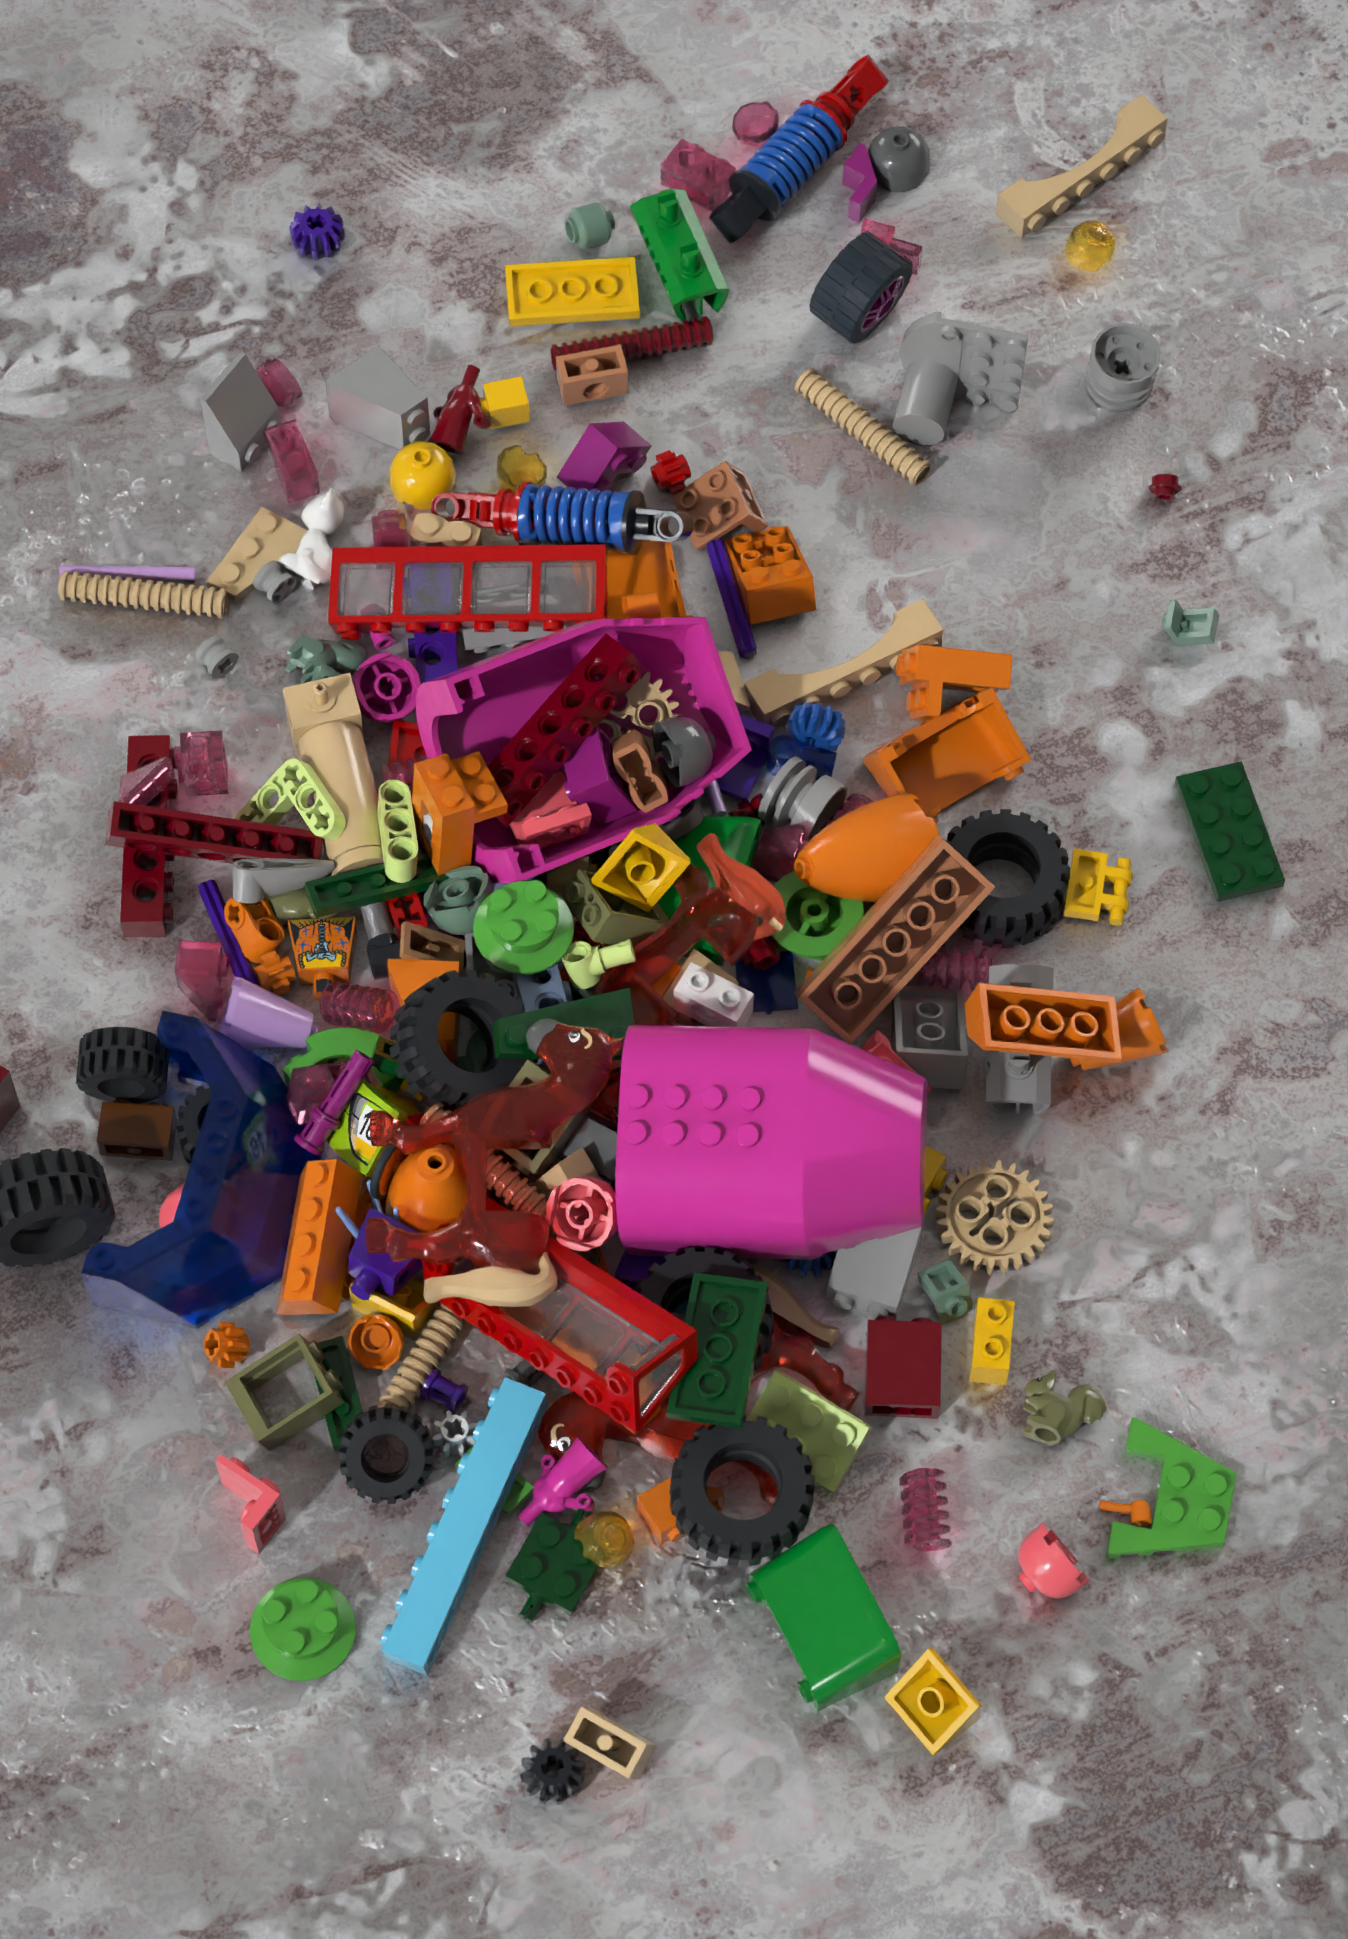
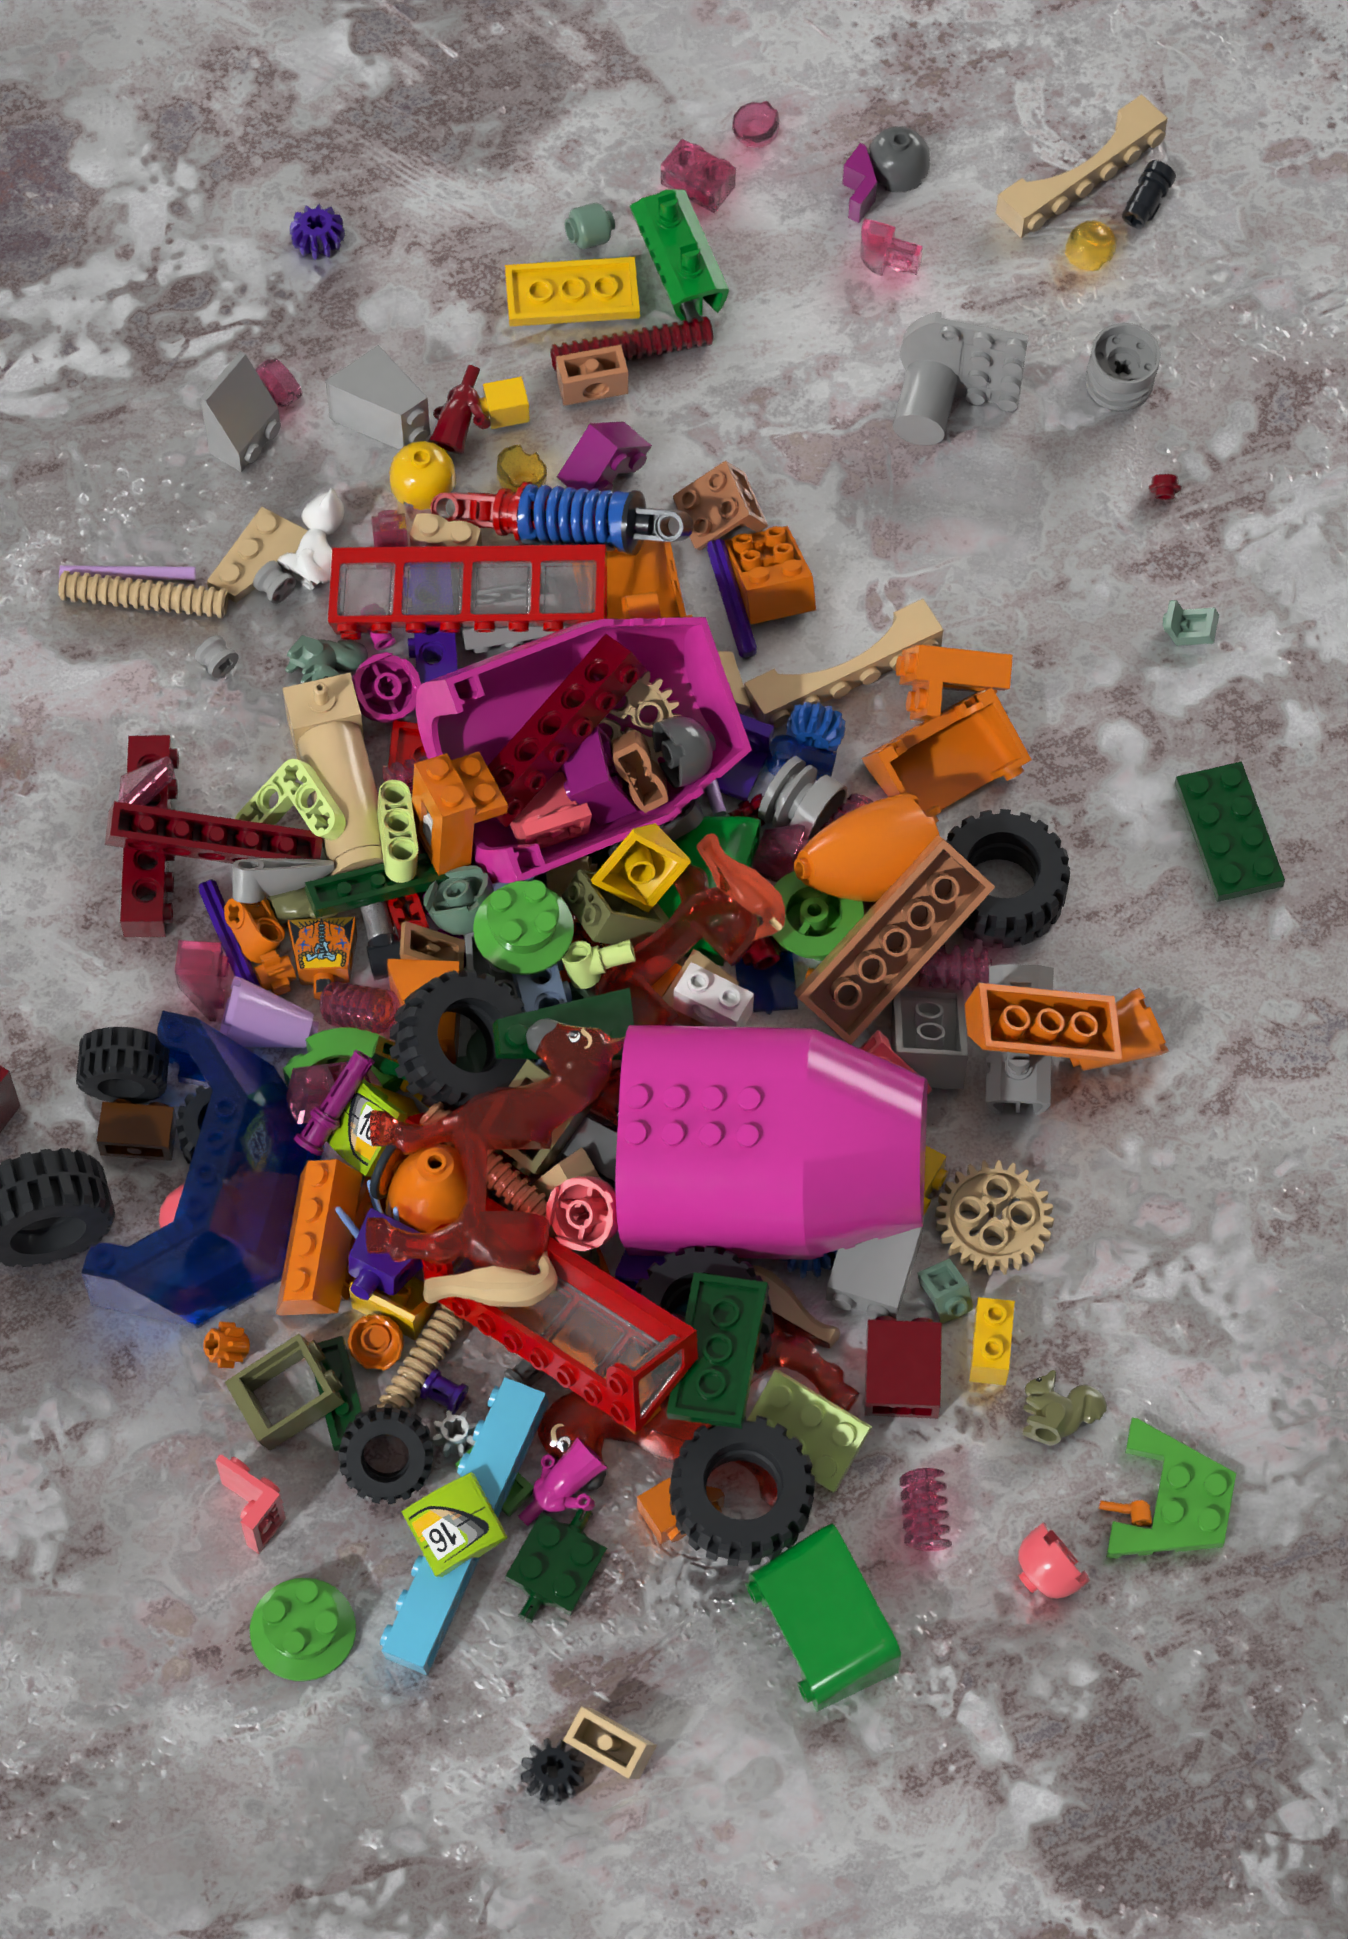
clear pink brick [174,730,229,796] -> none
clear pink slope [264,419,320,504] -> none
clear yellow hair [574,1511,634,1568] -> none
red gear [650,450,691,494] -> none
piece [709,55,889,243] -> none
tan piece [795,368,932,486] -> none
black wheel [809,232,913,344] -> none
yellow slope [884,1647,982,1755] -> none
yellow plate [1063,848,1133,926] -> none
none -> lime slope [402,1473,508,1577]
none -> black axle [1122,160,1176,229]

